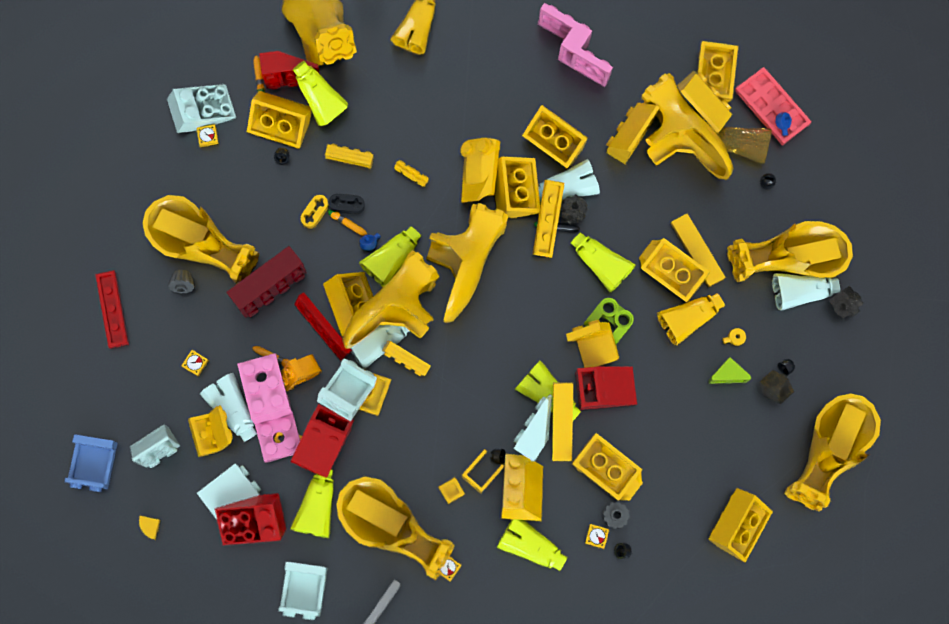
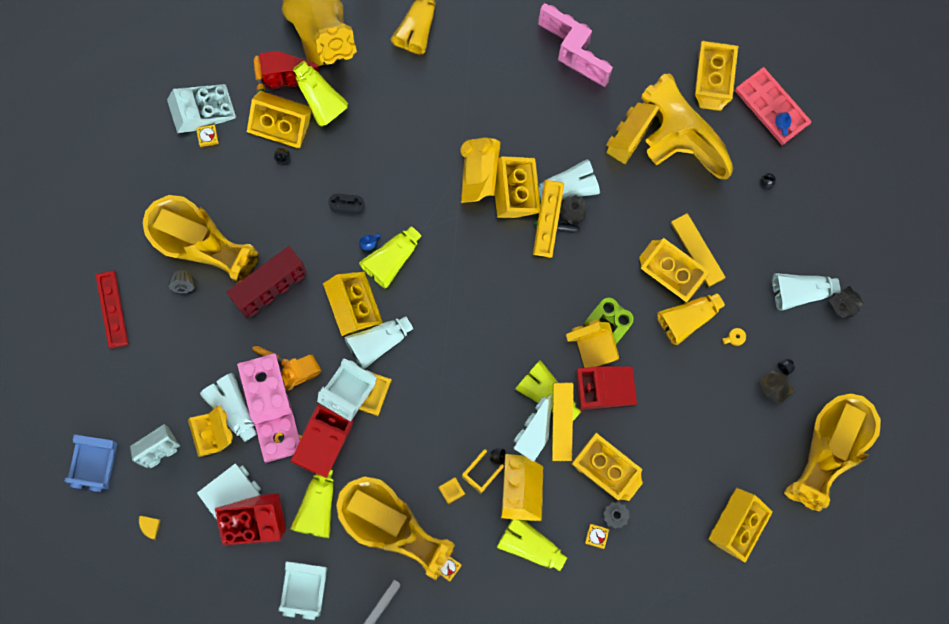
tile [181,350,209,377] -> none
red tile [294,292,352,362] -> none
yellow beam [301,195,329,229] -> none
yellow piece [325,144,374,169] -> none
light orange piece [328,209,367,236] -> none
yellow animal [343,250,440,349] -> none
yellow piece [382,341,431,376] -> none
yellow axle [394,160,429,187] -> none
yellow animal [426,203,509,323] -> none
yellow slope [522,105,588,168] -> none
neon yellow piece [571,232,636,292] -> none
black hinge [614,543,632,559] -> none
yellow slope [677,71,732,133] -> none
lime slope [708,357,751,384] -> none
clear yellow piece [714,127,772,164] -> none
yellow animal [727,221,853,283] -> none

